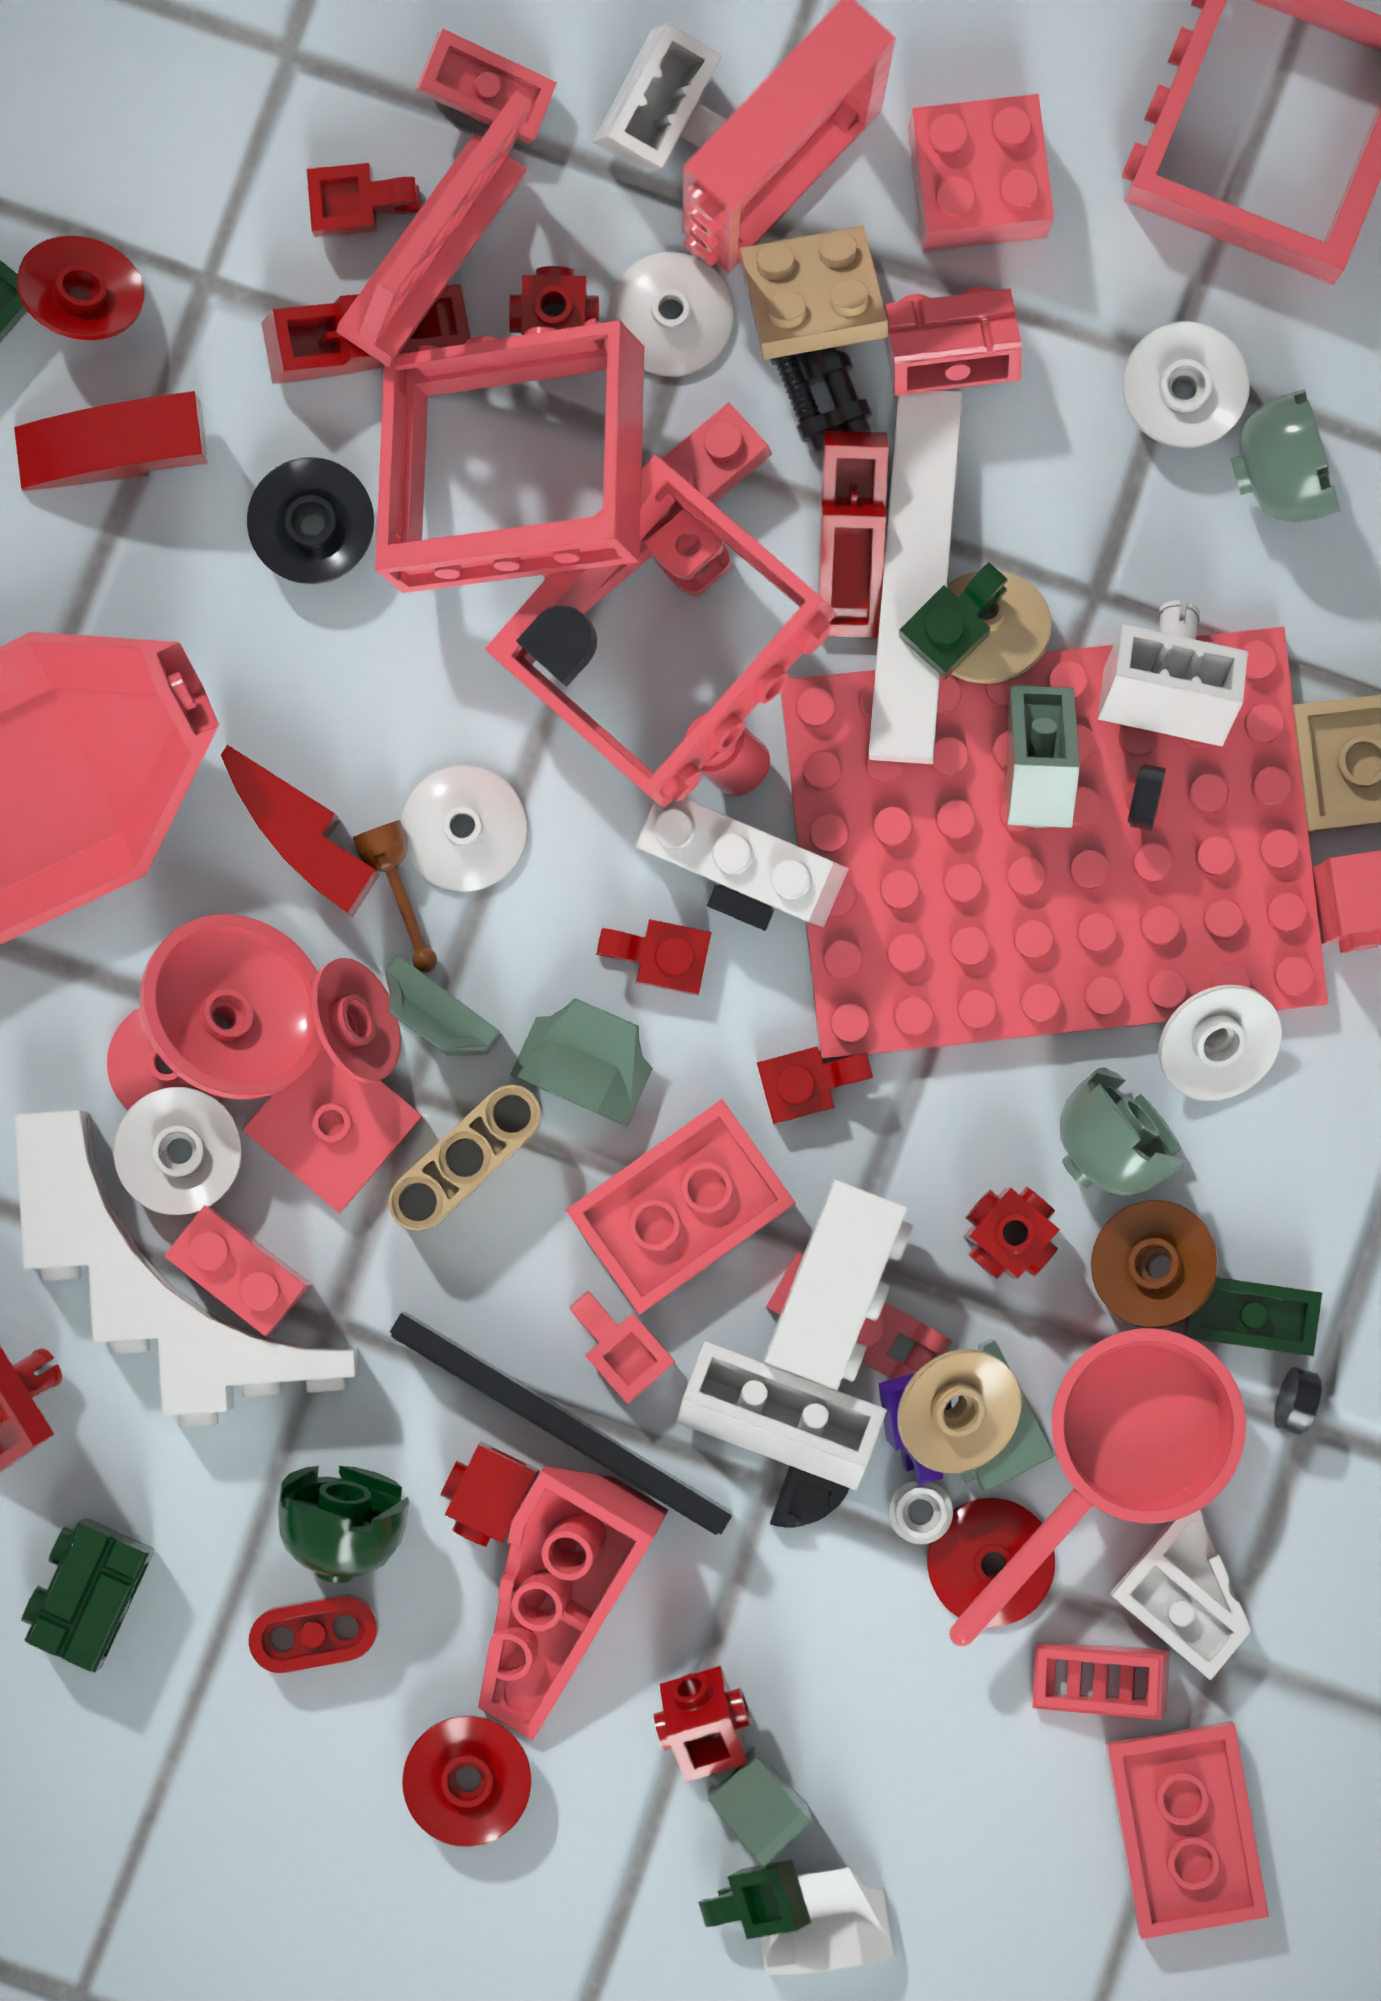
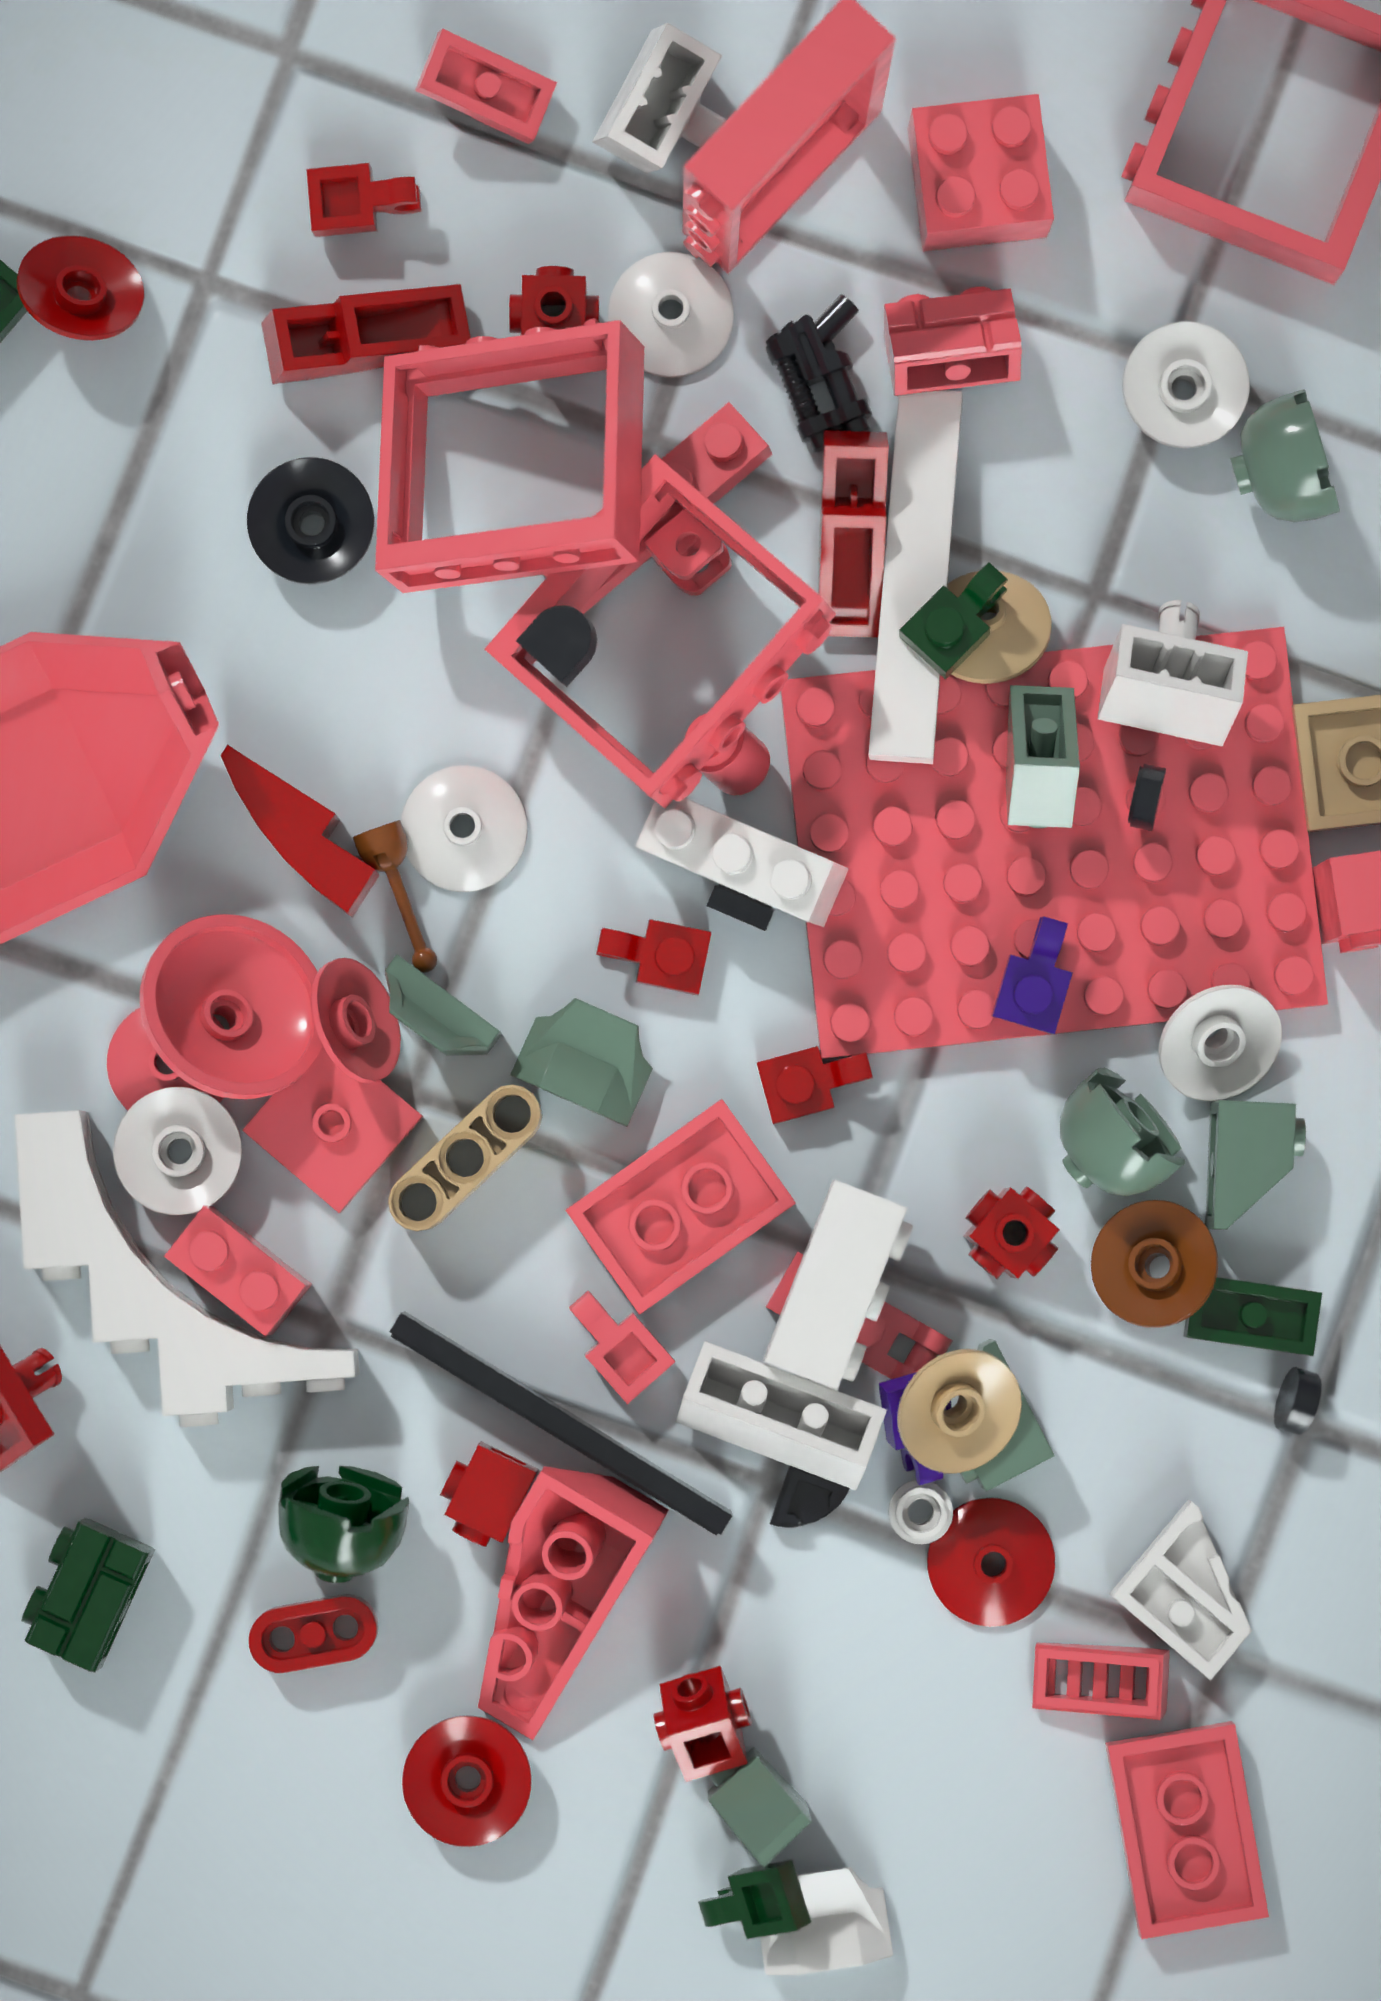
red slope [14,391,208,491] -> none
coral fence [336,90,533,367] -> none
tan plate [740,226,888,360] -> none
coral piece [949,1328,1246,1647] -> none
none -> dark purple plate [991,916,1073,1034]
none -> sand green slope [1205,1100,1306,1230]

